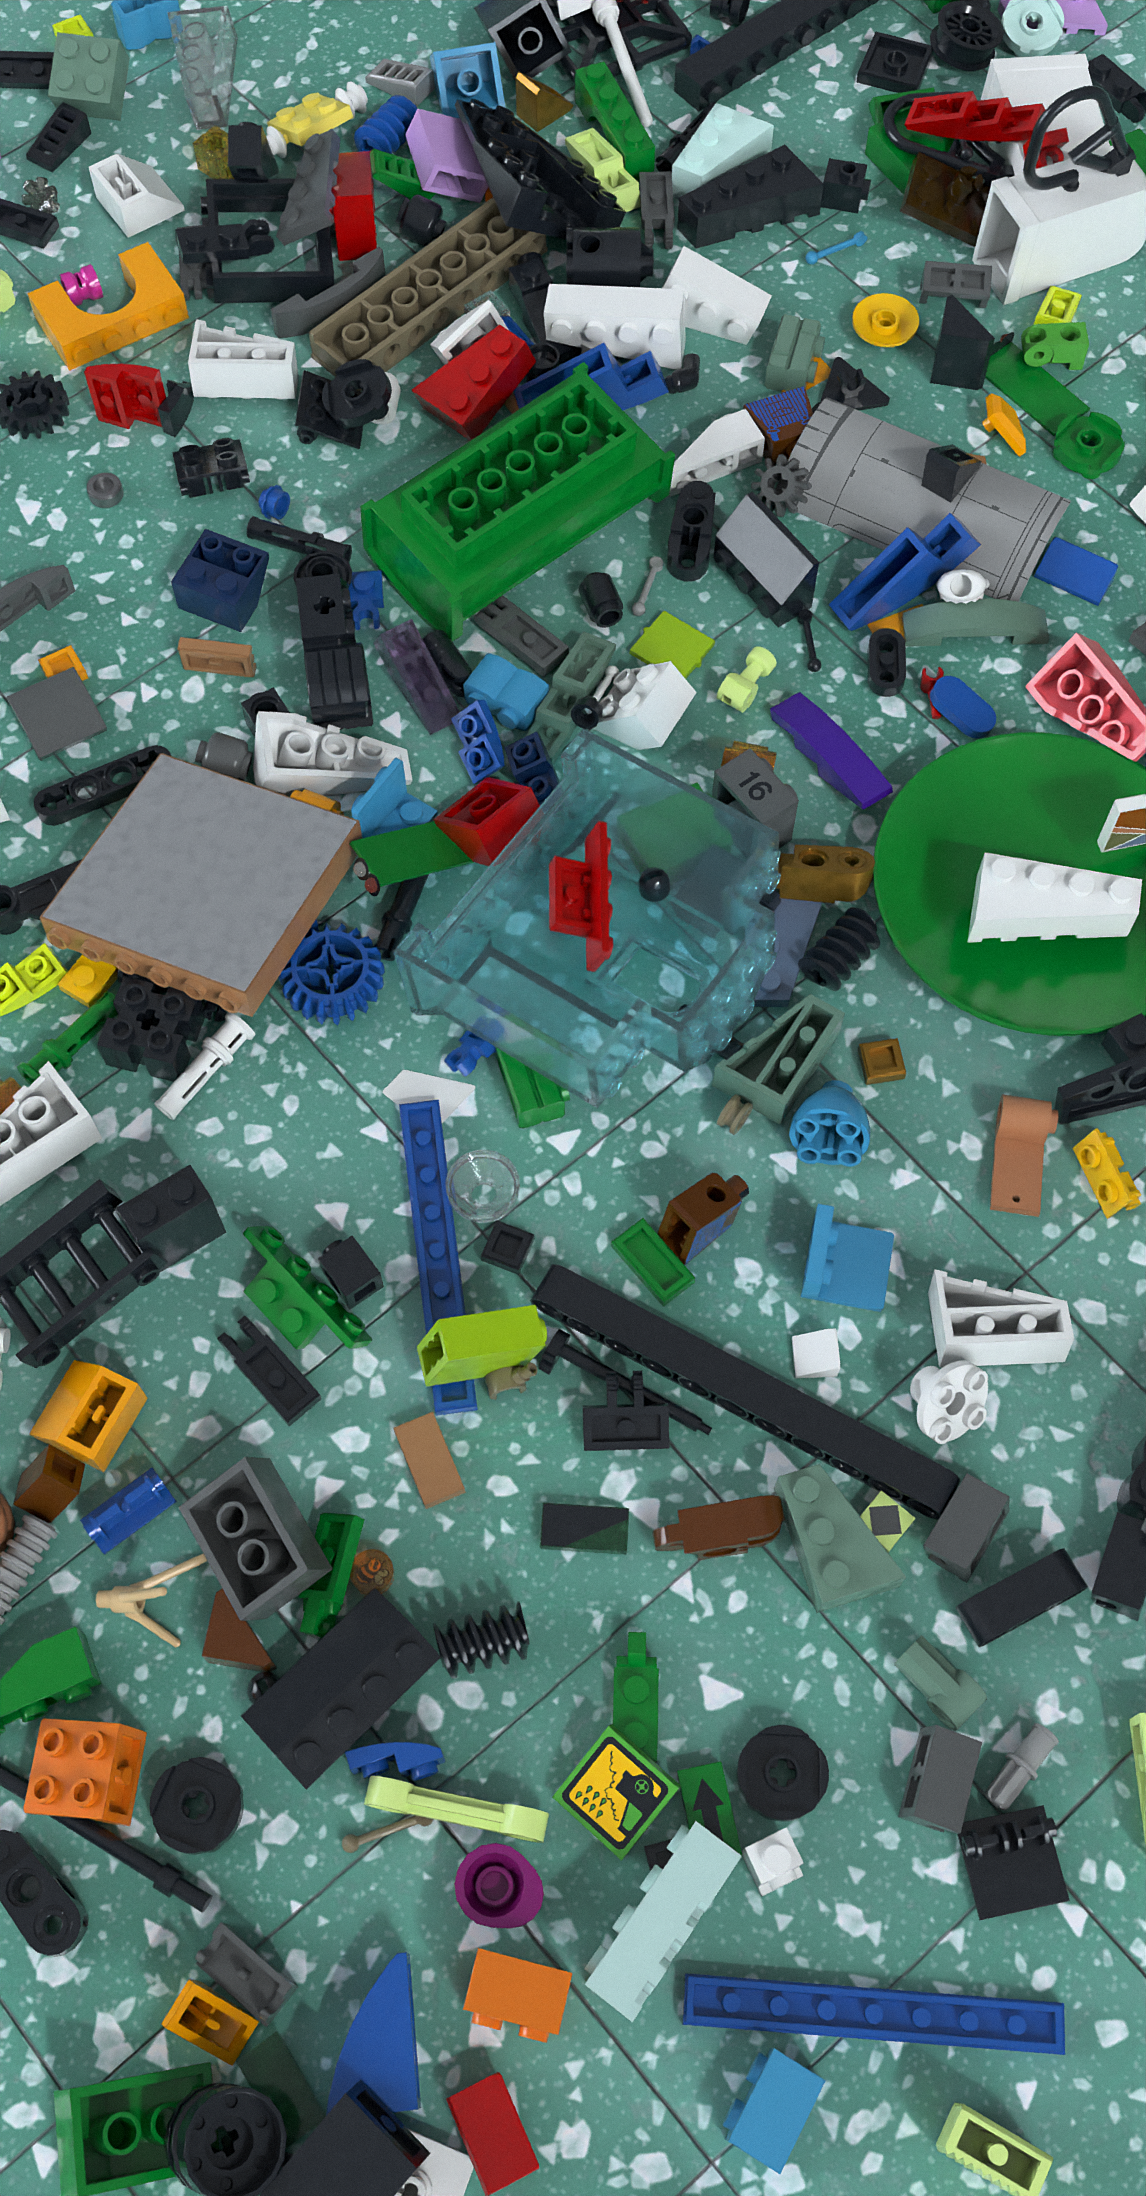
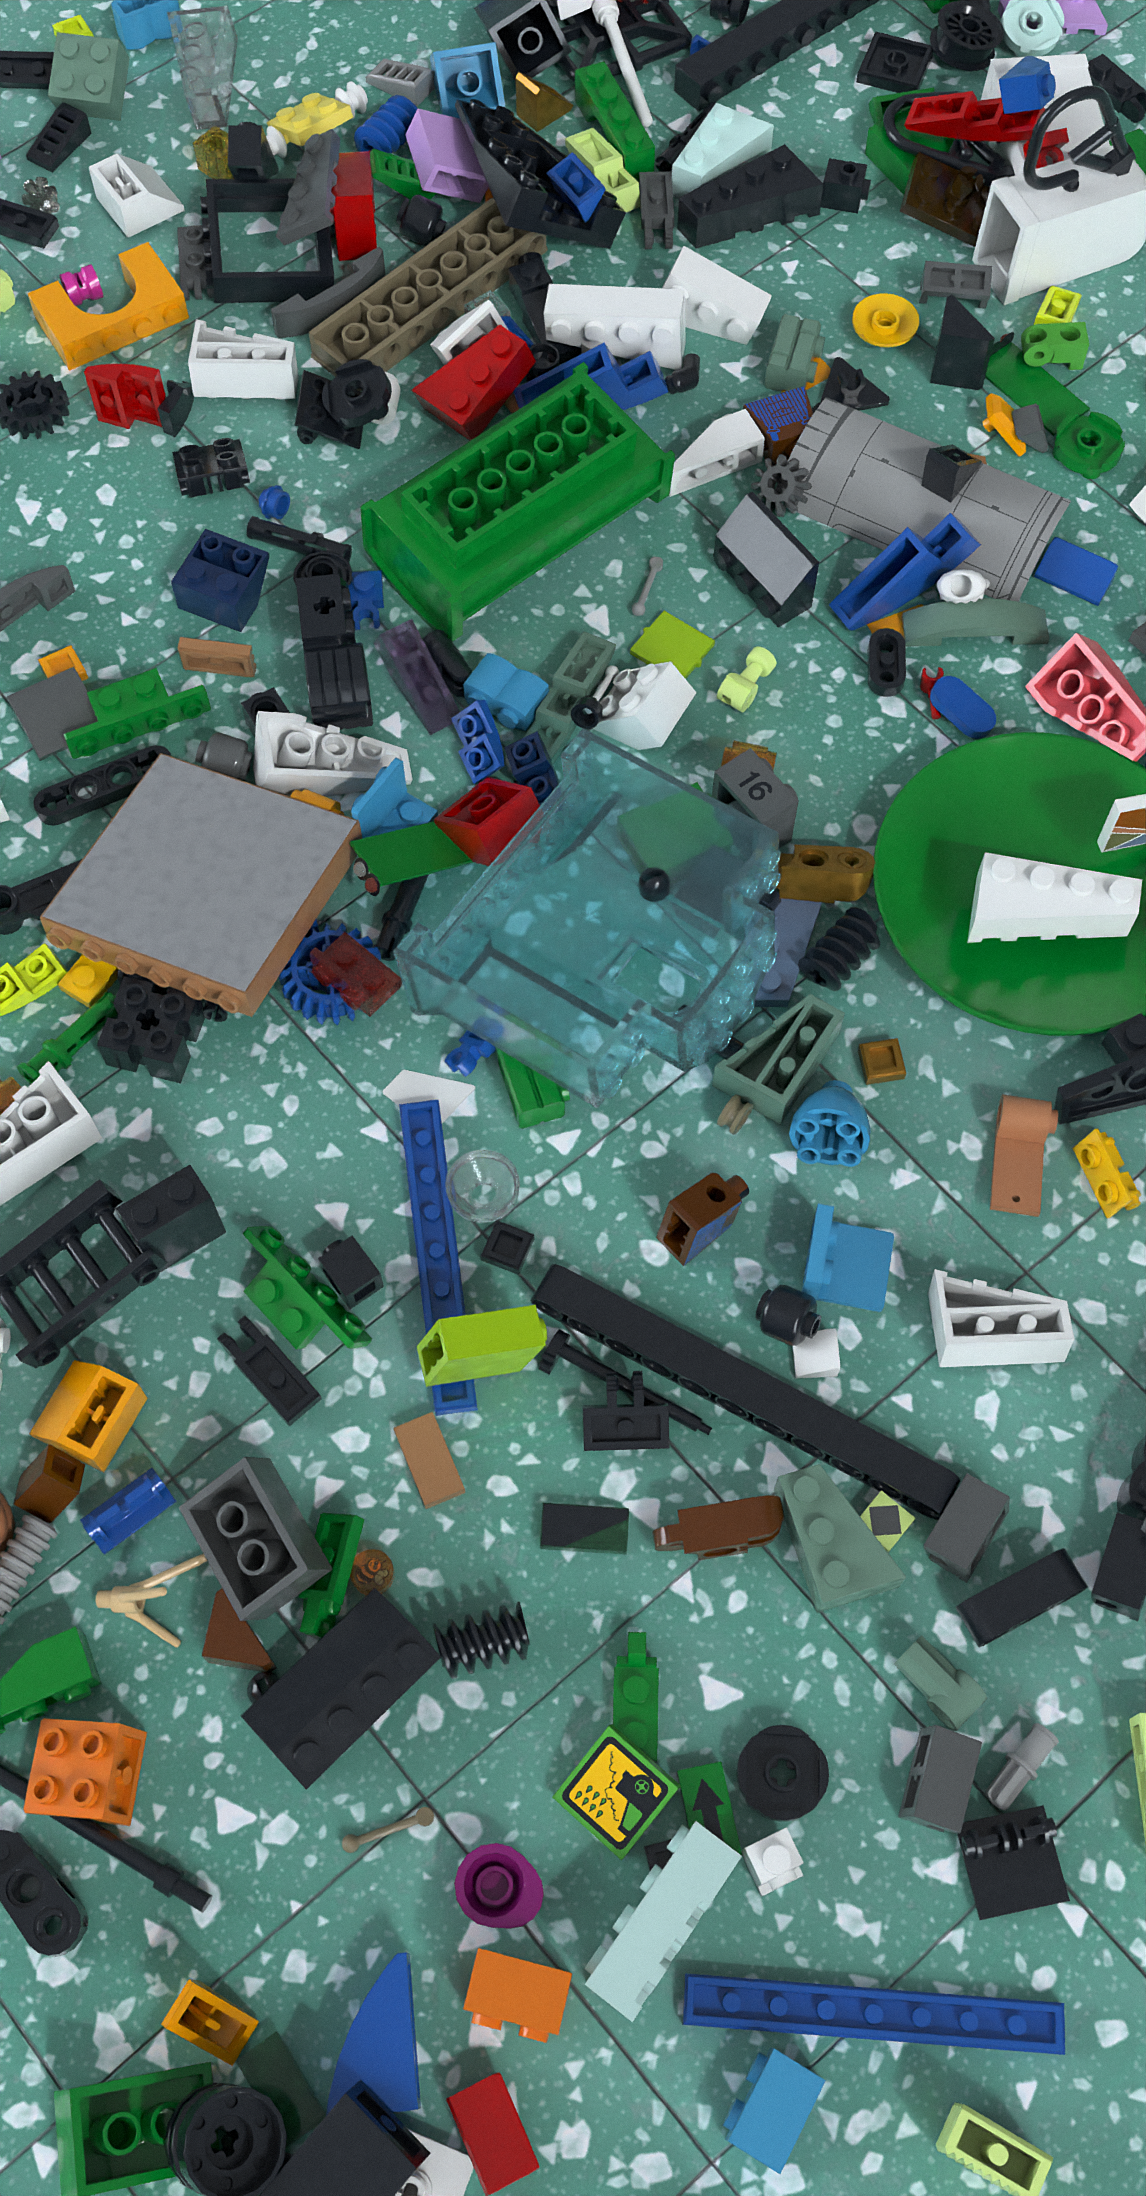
flat silver tile [87,473,124,508] -> none
black plate [149,1757,244,1855] -> none
white pin [154,1012,255,1120] -> none
black hinge [175,219,275,264] -> none
dark grey hinge [195,1922,298,2027] -> none
blue slope [345,1742,446,1781] -> none
yellowish green piece [364,1776,549,1843] -> none
dark grey hinge [474,595,569,677] -> none
dark tan piece [485,1362,538,1400] -> none
red bracket [549,821,613,972] -> none
black cylinder [566,227,654,287] -> none
black brick [578,572,623,628] -> none
green tile [611,1218,696,1307] -> none
black piece [667,481,716,582] -> none
dark purple slope [770,692,893,810] -> none
black hinge [798,609,822,672] -> none
dark azure hinge [805,231,867,265] -> none
white plate [910,1361,988,1444] -> none
none -> green bracket [64,668,211,759]
none -> clear red bracket [309,932,403,1017]
none -> blue slope [547,152,606,223]
none -> black head [756,1285,821,1346]
none -> blue slope [999,56,1056,114]
none -> dark grey slope [1012,403,1049,453]

